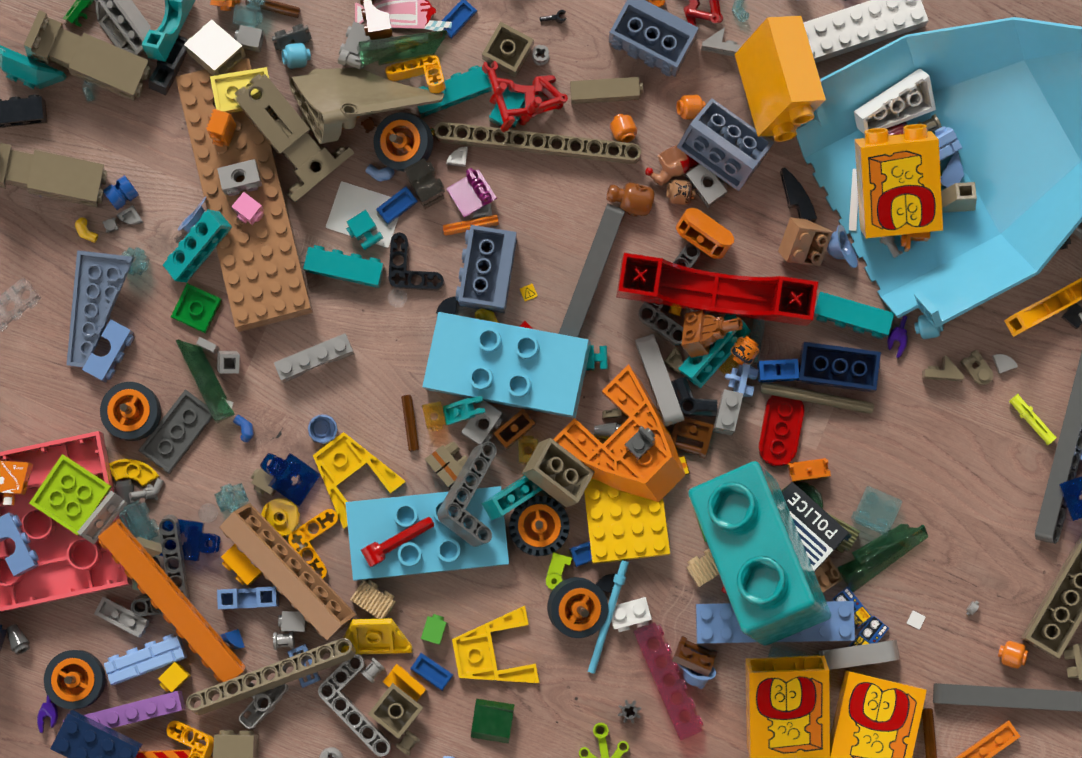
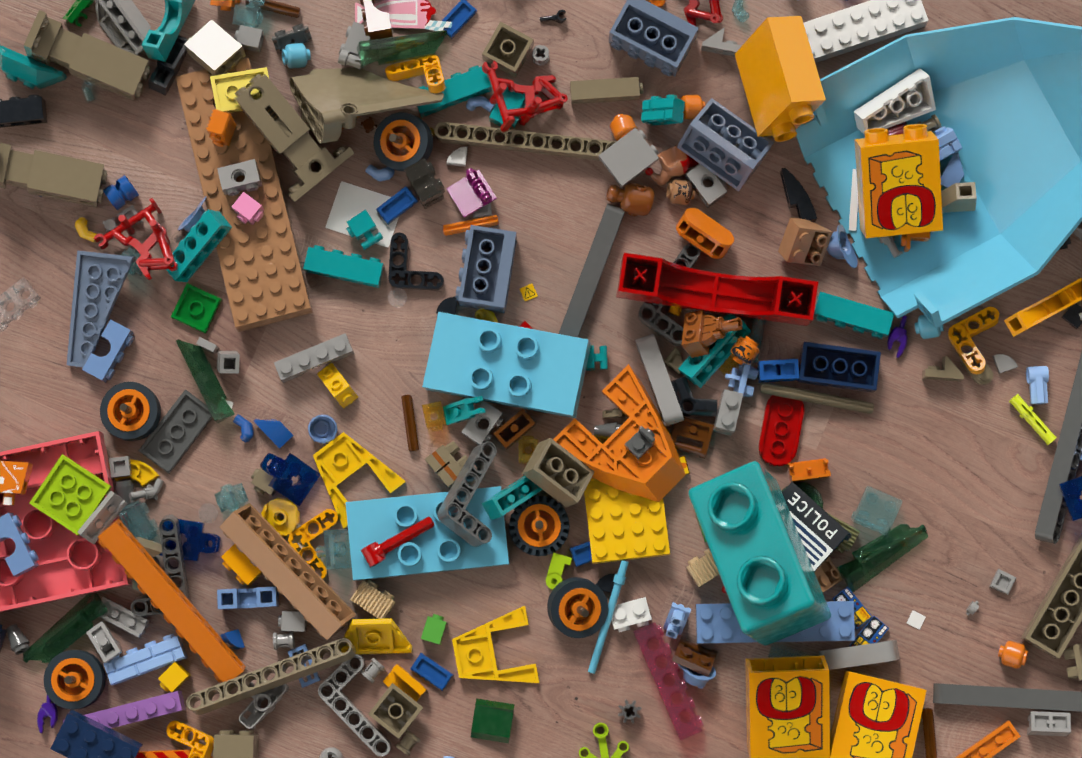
none -> clear green wedge [23,592,108,663]
none -> light grey slope [86,621,122,664]
none -> red piece [94,198,178,280]
none -> light grey tile [109,456,132,478]
none -> blue slope [254,419,294,449]
none -> clear light blue tile [316,530,352,570]
none -> yellow bracket [317,363,358,409]
none -> medium blue arm [466,96,495,112]
none -> light grey brick [598,127,659,188]
none -> teal brick [641,95,685,126]
none -> light blue hips [663,602,691,639]
none -> light orange beam [948,307,1000,375]
none -> light grey tile [989,569,1016,595]
none -> light blue piece [1026,366,1049,405]
none -> light grey hinge [1027,711,1071,736]

